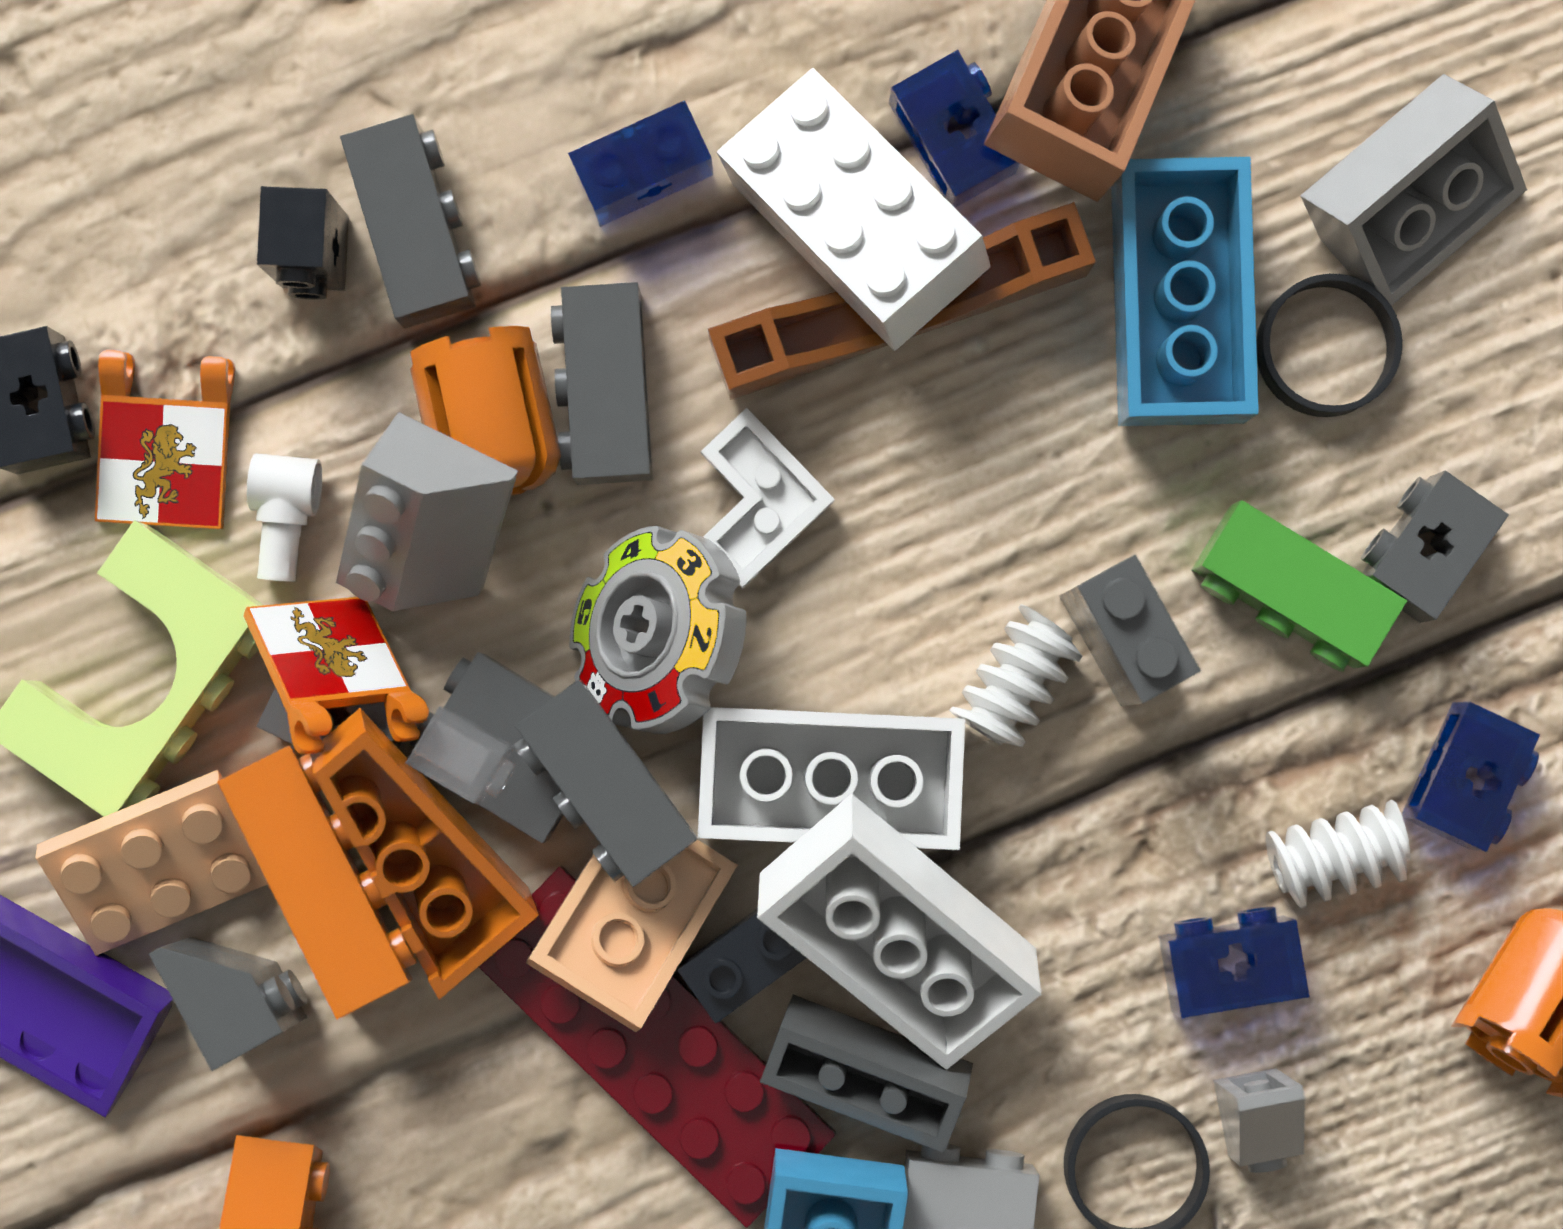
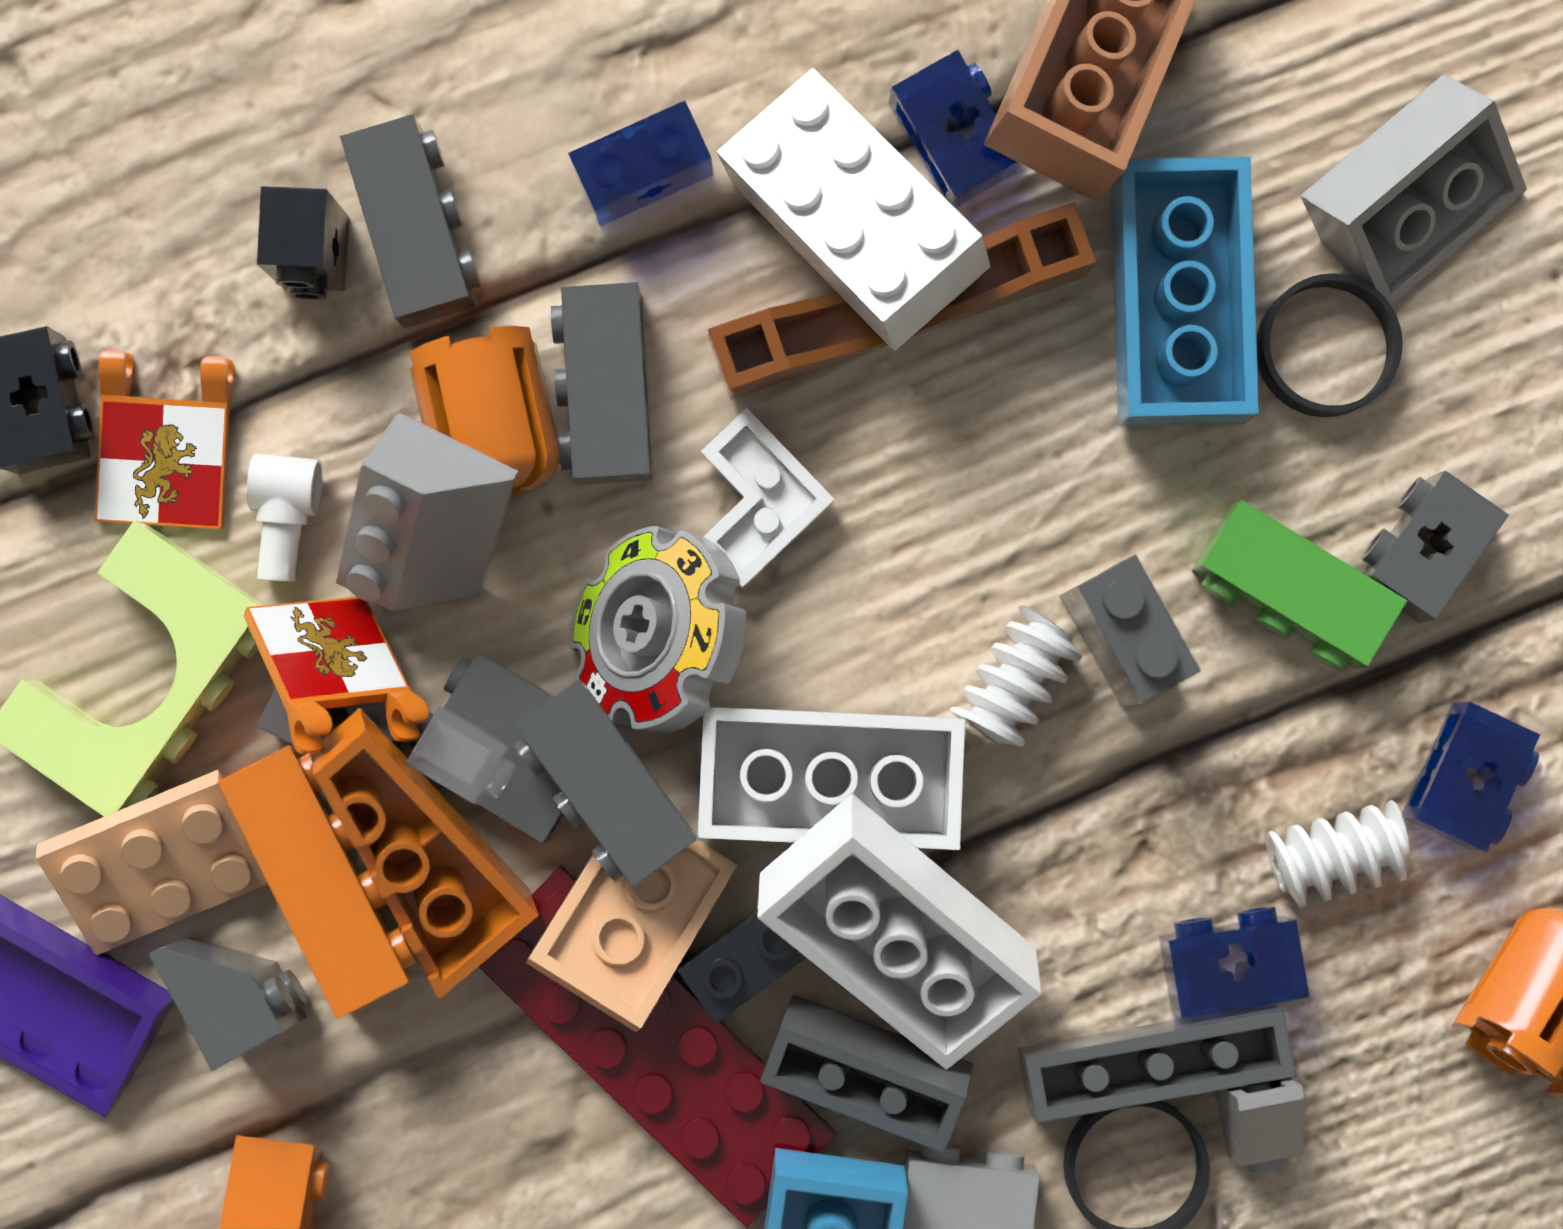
none -> dark grey brick [1018,1003,1296,1123]

